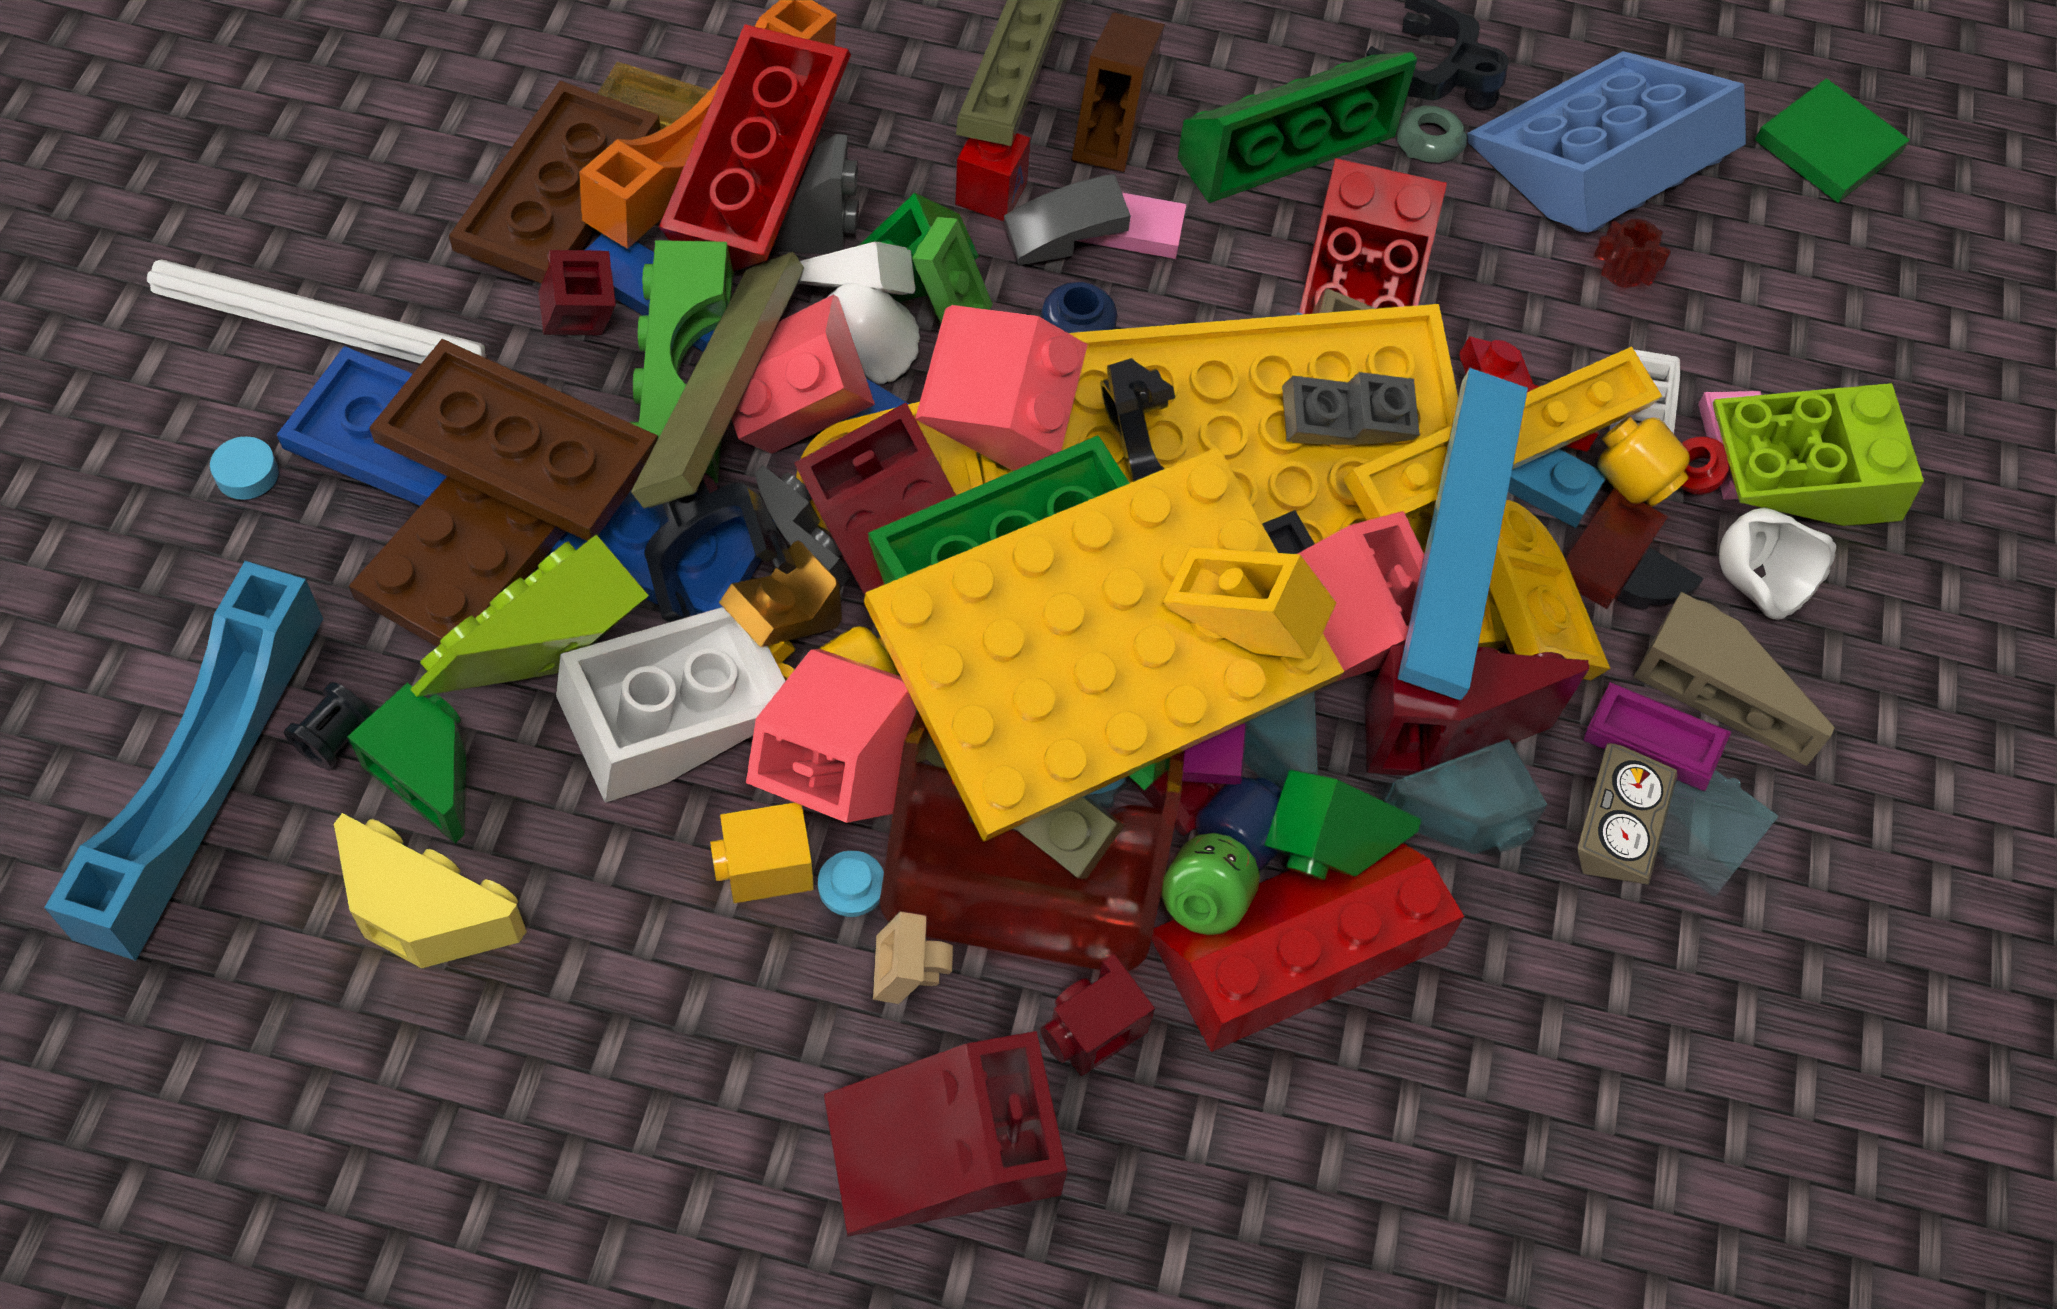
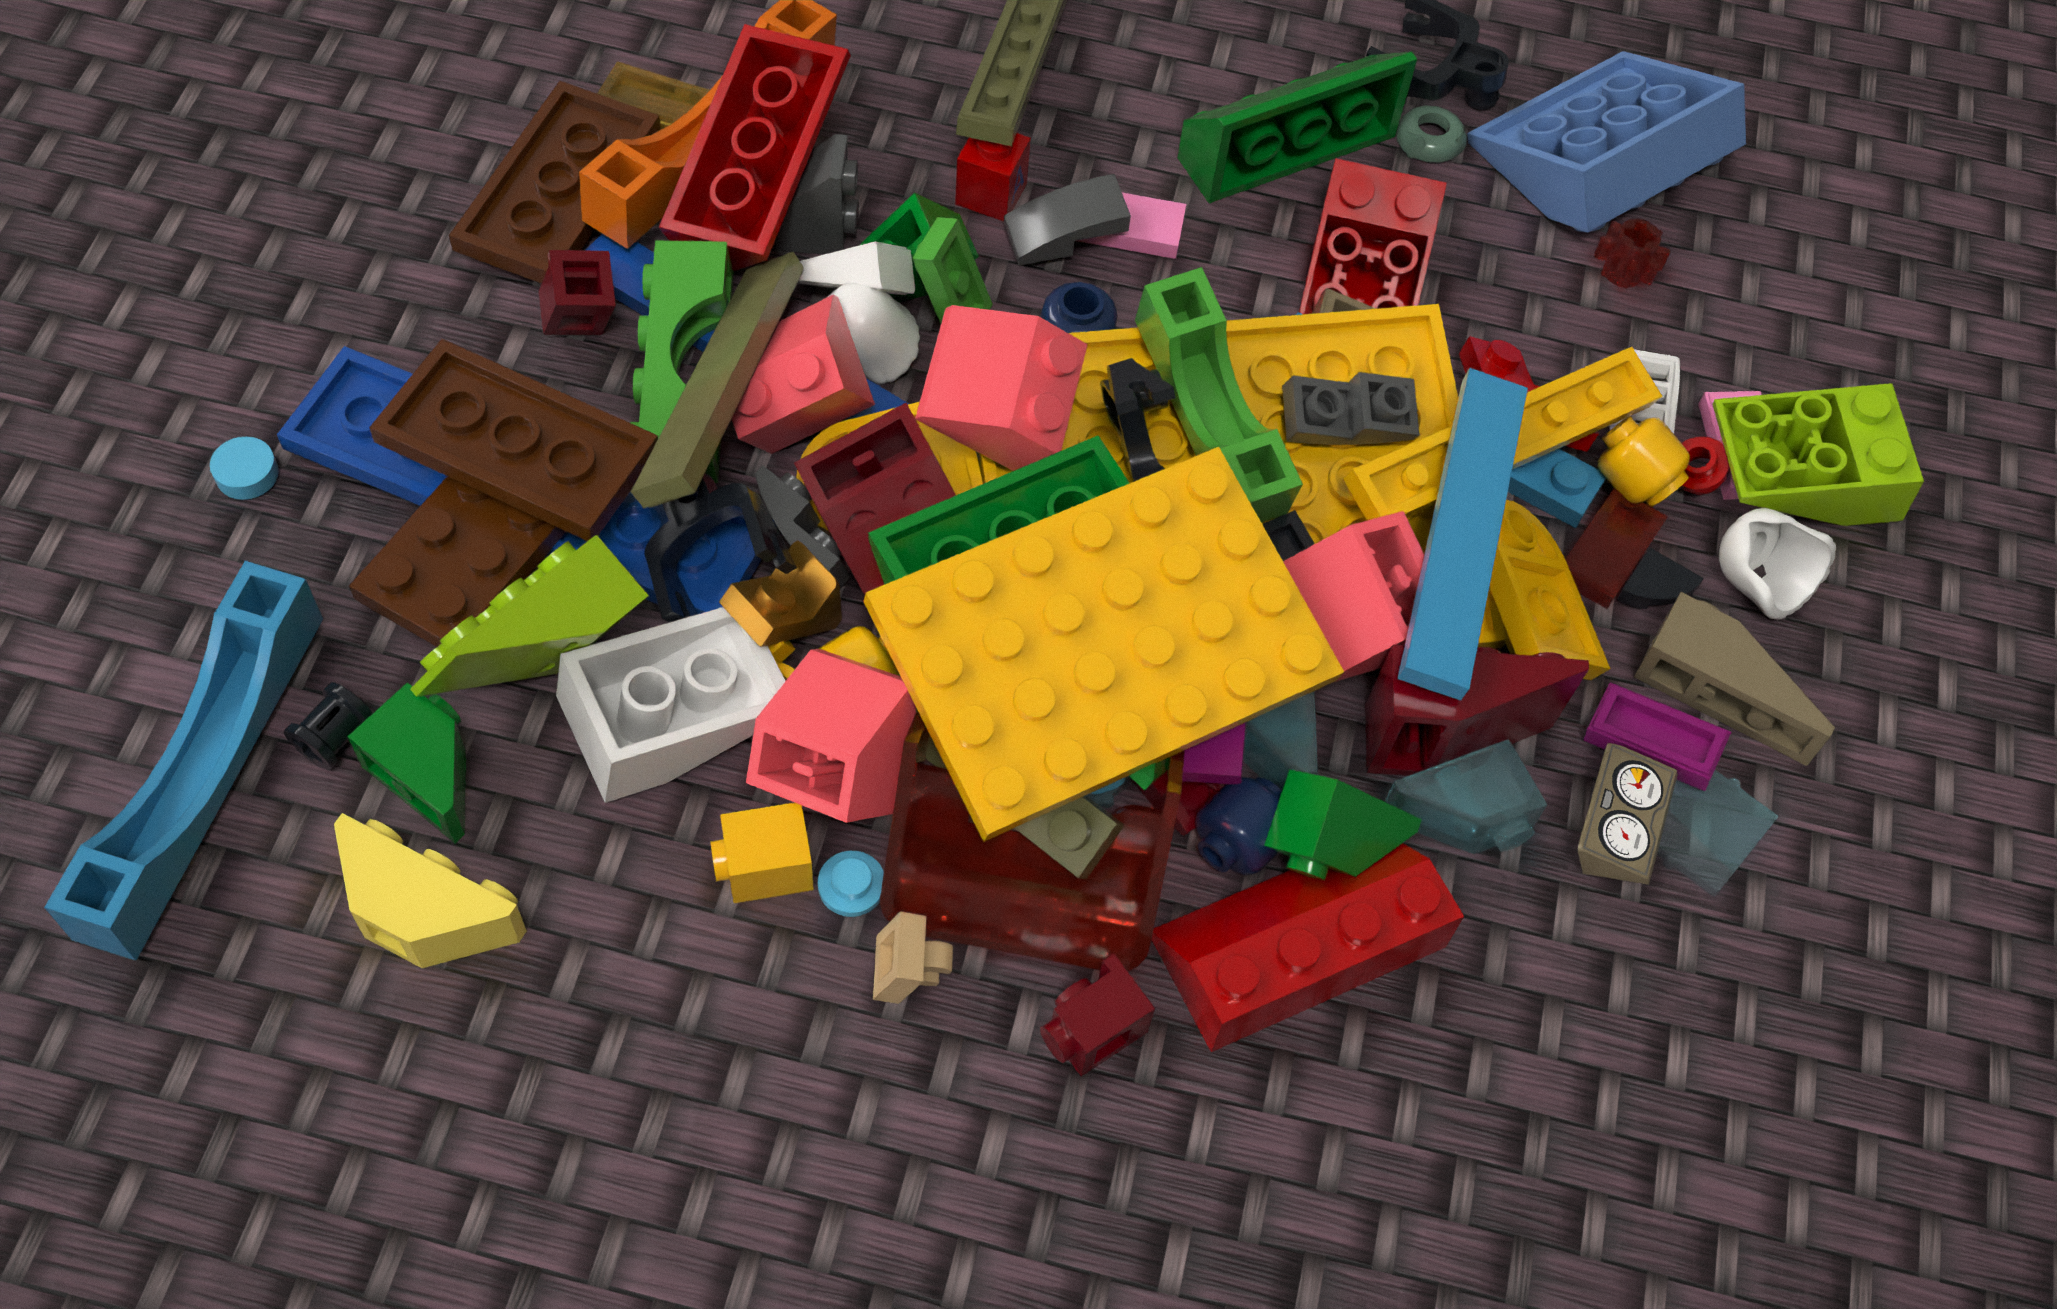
white axle [147,259,487,364] -> none
dark red slope [824,1031,1067,1237] -> none
reddish brown slope [1072,13,1165,172] -> none
bright green head [1162,833,1260,935] -> none
yellow slope [1163,547,1337,659] -> none
green tile [1755,78,1910,203] -> none
none -> bright green arch [1135,267,1303,523]

